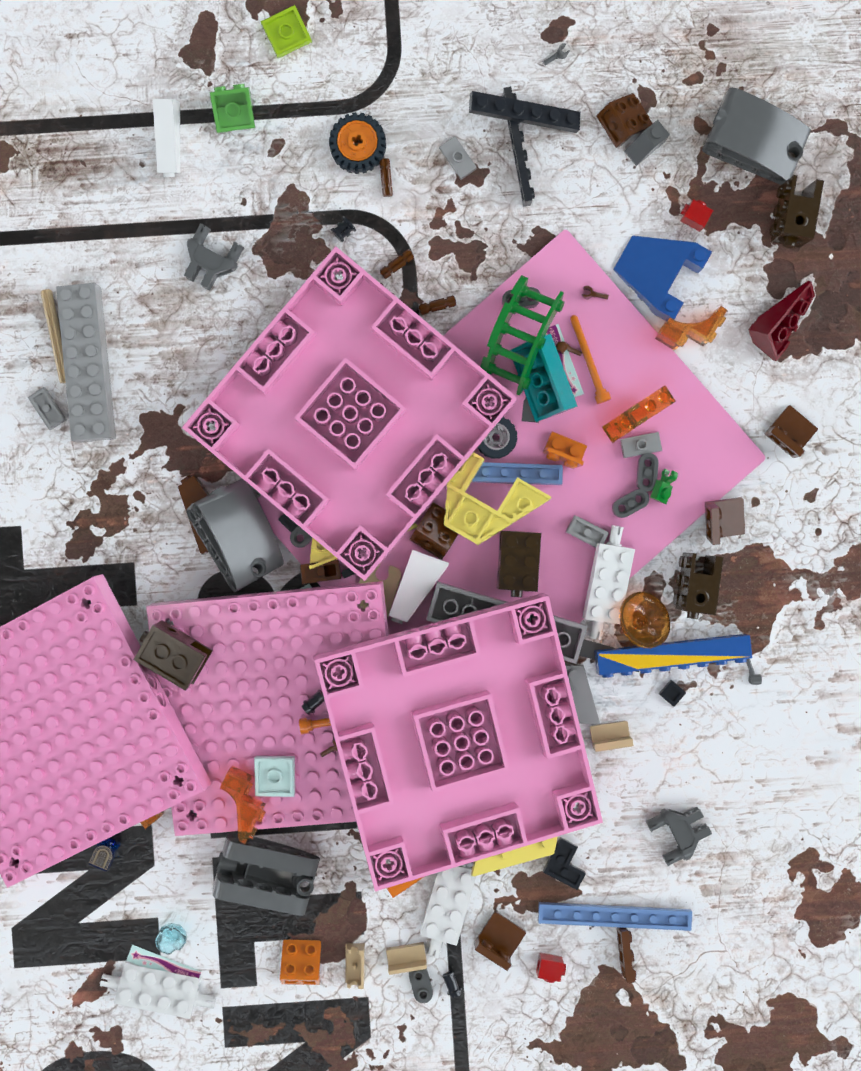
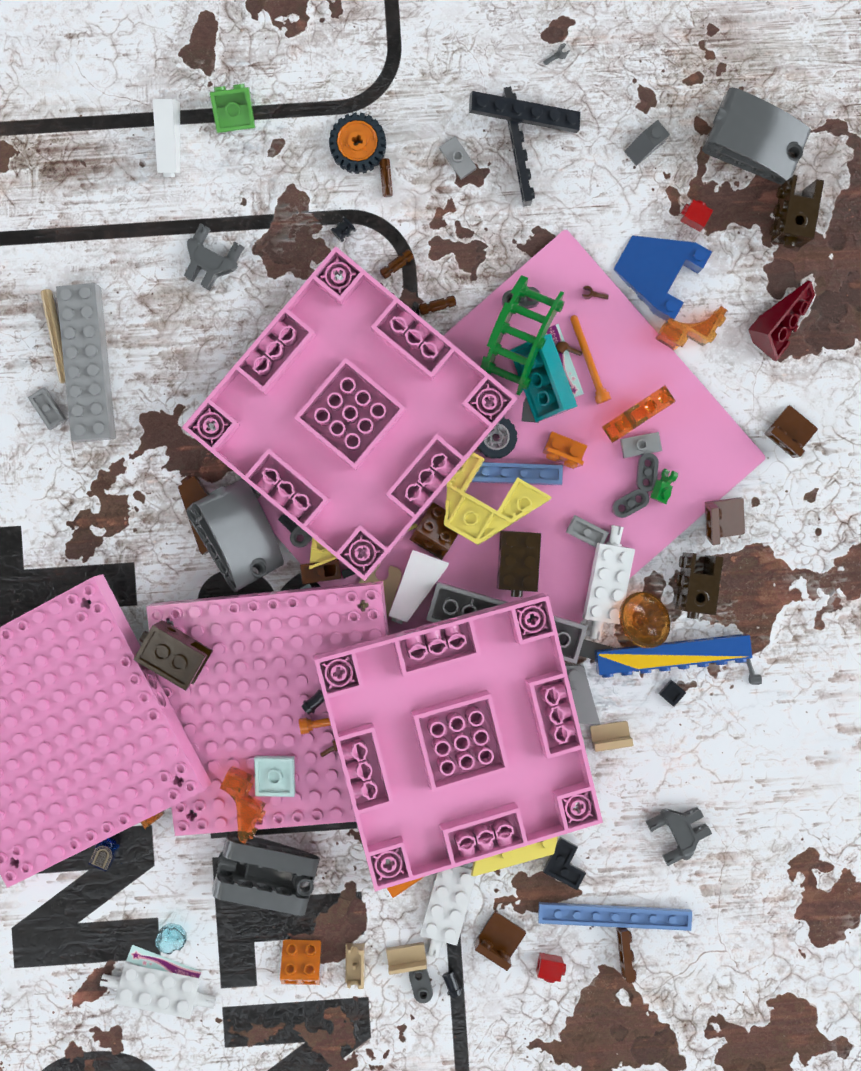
lime tile [261,5,312,58] -> none
reddish brown bracket [596,93,653,148] -> none

